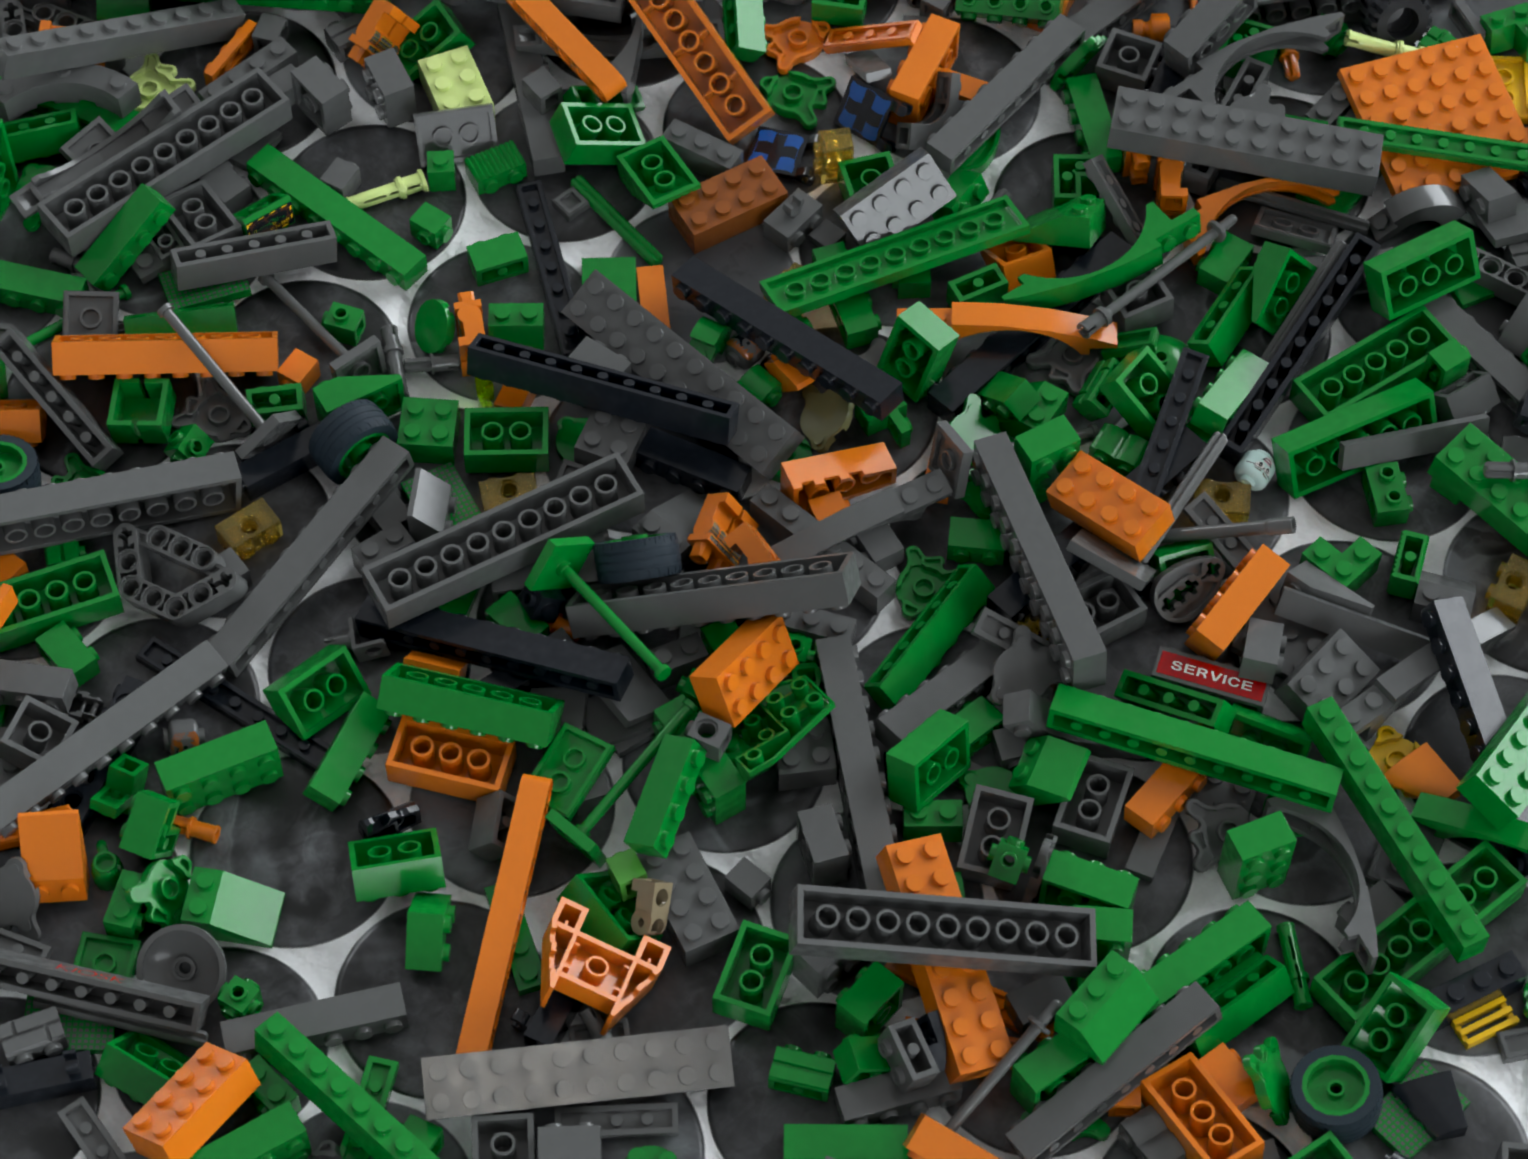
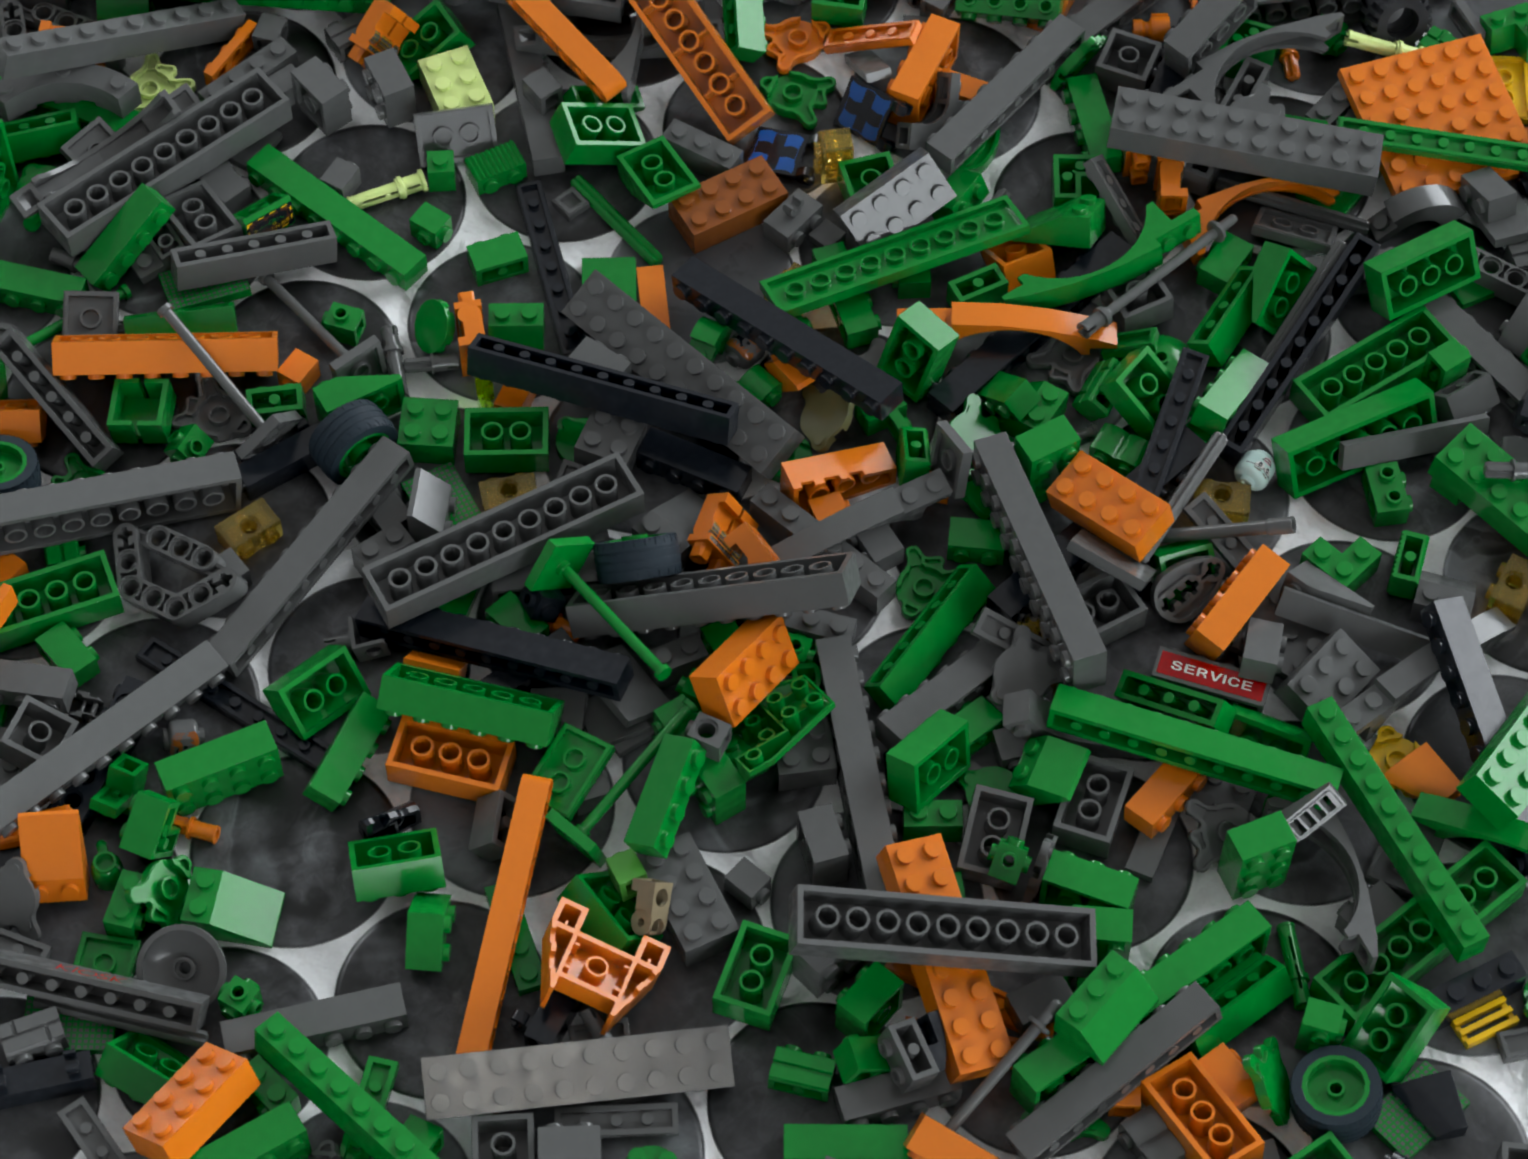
none -> green brick [895,426,931,486]
none -> dark grey slope [1281,782,1347,842]
none -> green brick [1294,997,1348,1053]

